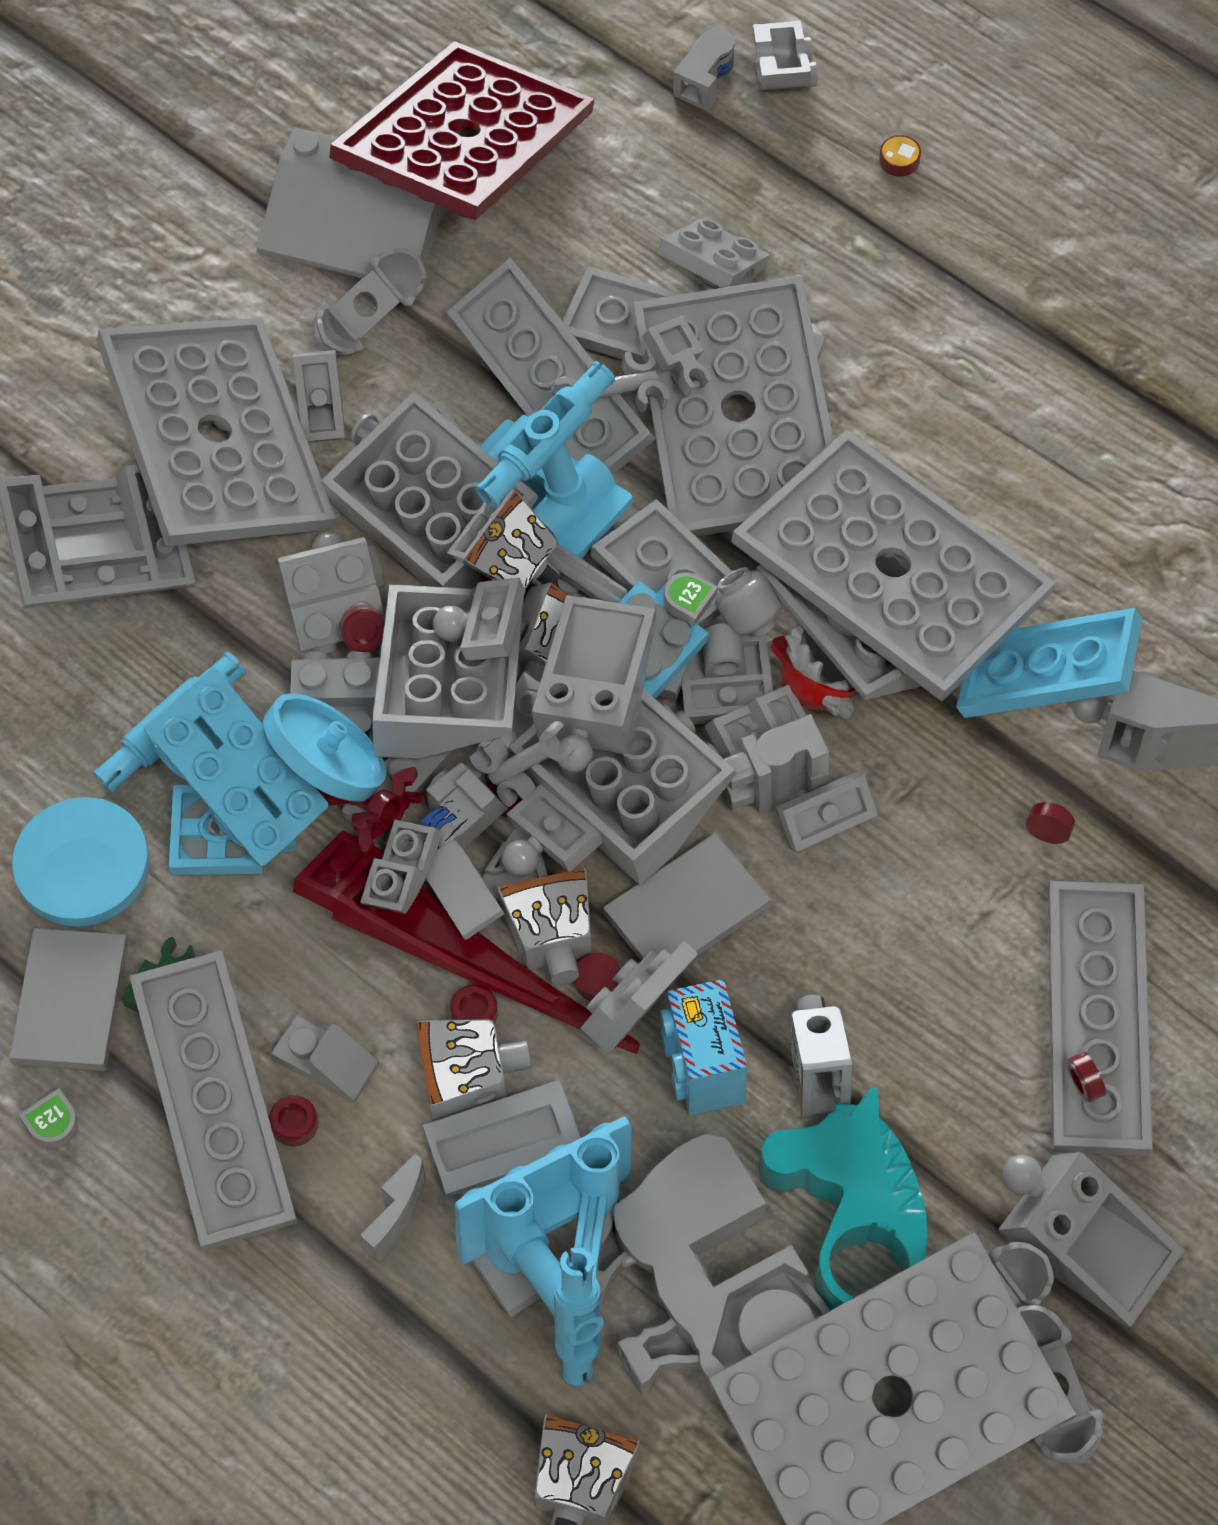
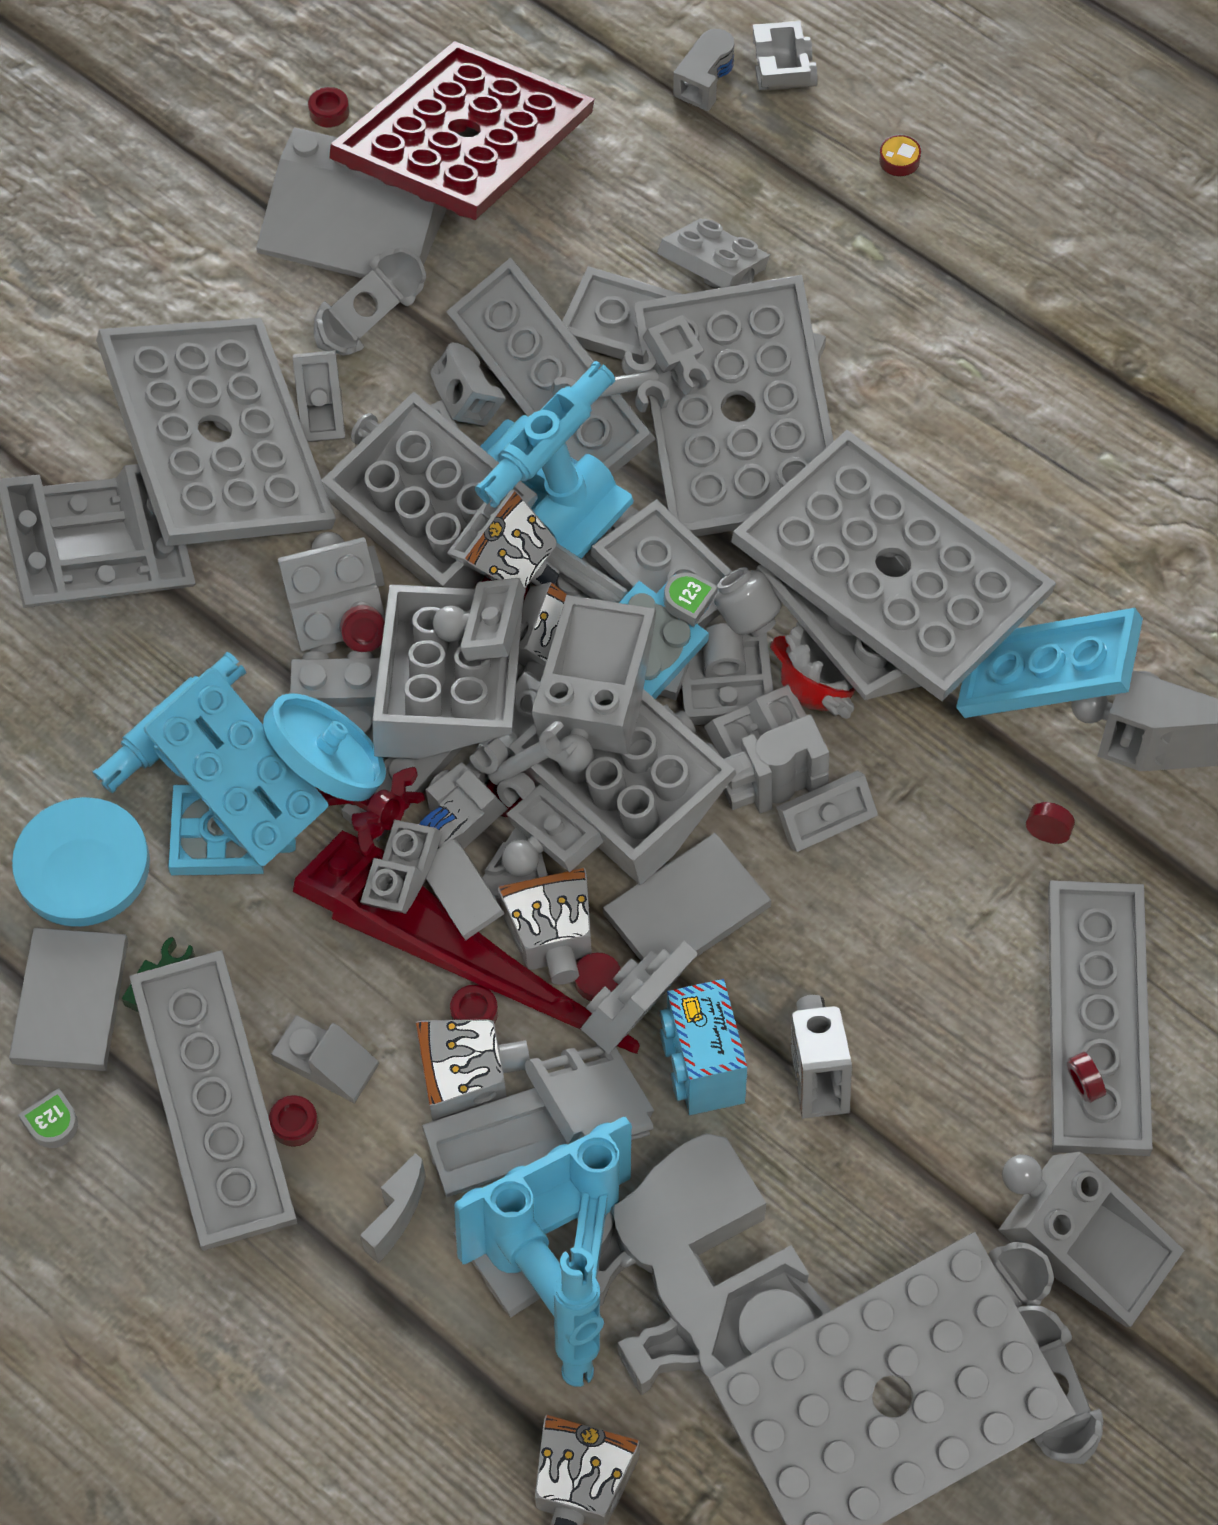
teal animal [759,1087,928,1311] -> none
none -> dark red tile [308,87,350,128]
none -> light grey leg [430,343,506,426]
none -> light grey plate [525,1044,654,1144]

